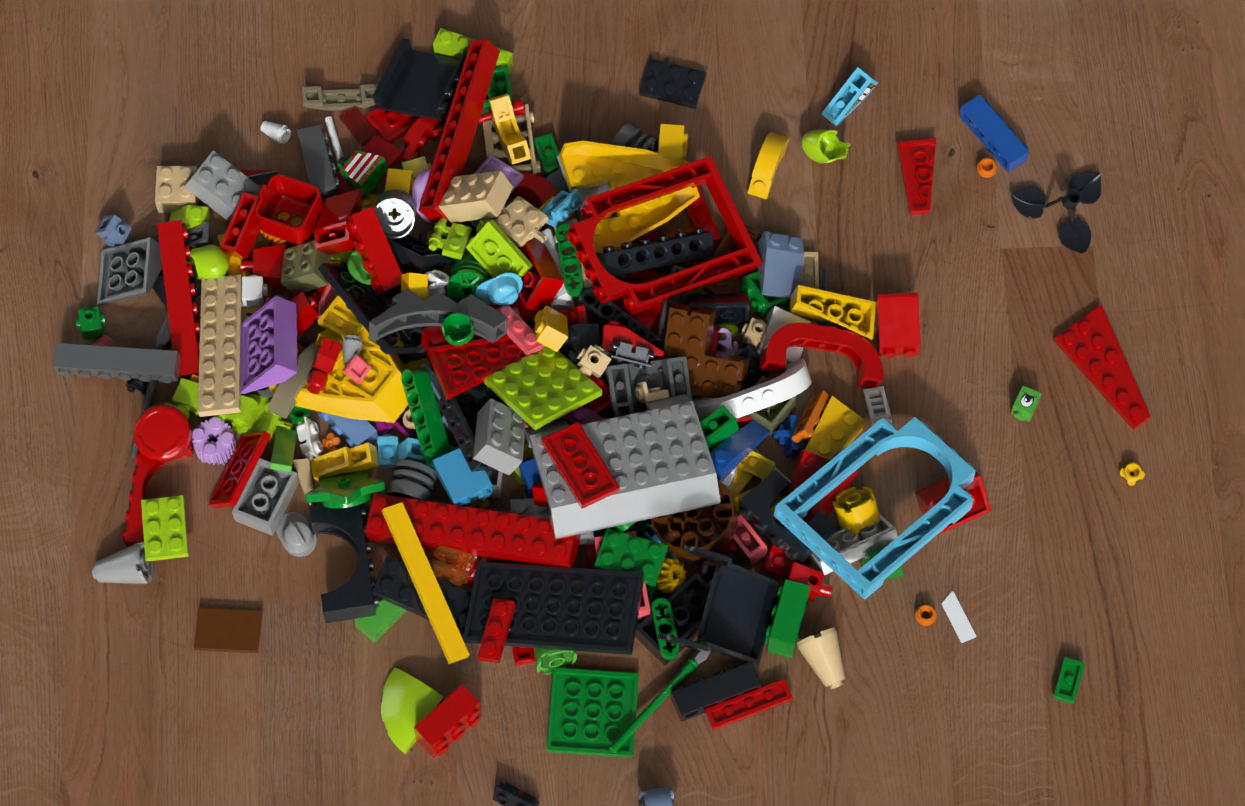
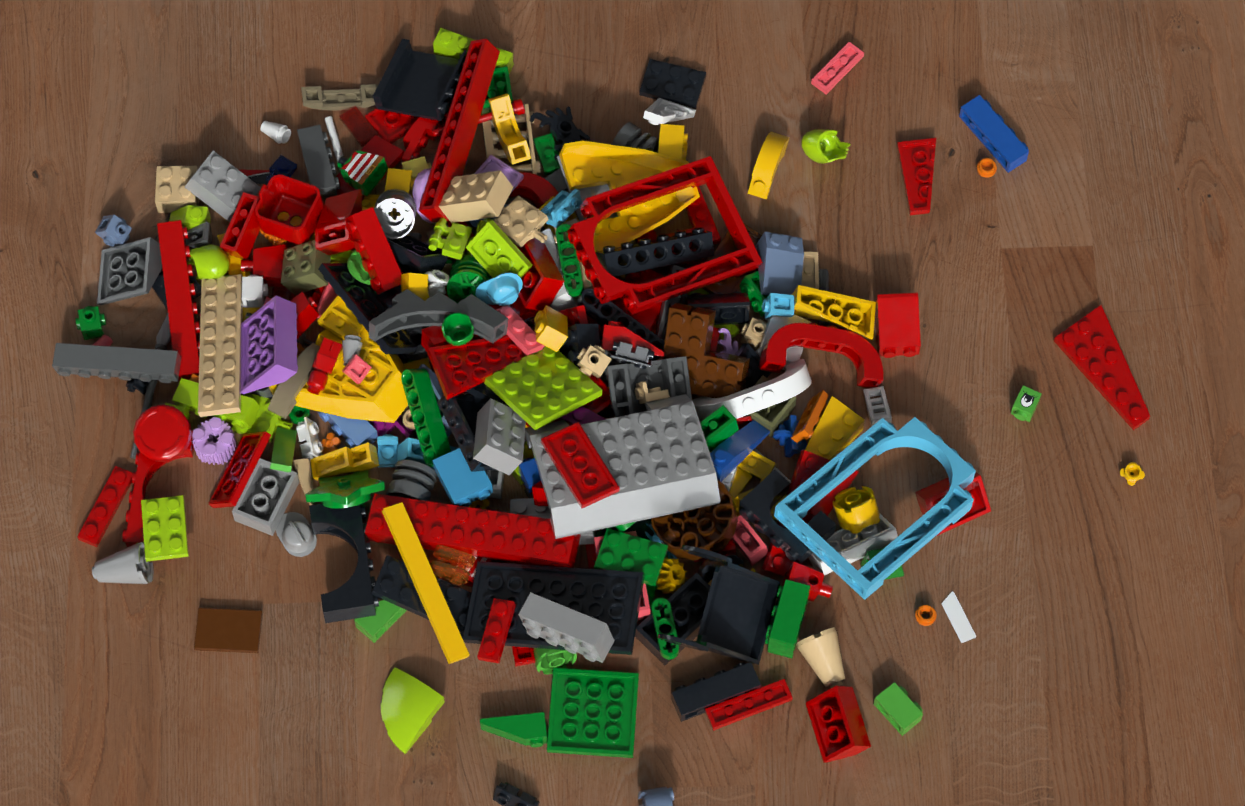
red brick [414,685,482,758] -> none
green piece [609,650,710,753] -> none
medium azure slope [821,67,878,126] -> none
black plant [1011,172,1101,254] -> none
green plate [1053,657,1085,705] -> none
none -> red plate [77,466,133,547]
none -> clear blue plate [266,155,297,186]
none -> green slope [480,712,547,747]
none -> light grey brick [518,592,614,663]
none -> black animal [529,106,590,160]
none -> white wing [643,98,696,125]
none -> medium azure bracket [762,293,794,319]
none -> red slope [806,685,871,763]
none -> coral plate [811,42,864,95]
none -> bright green brick [873,682,923,736]

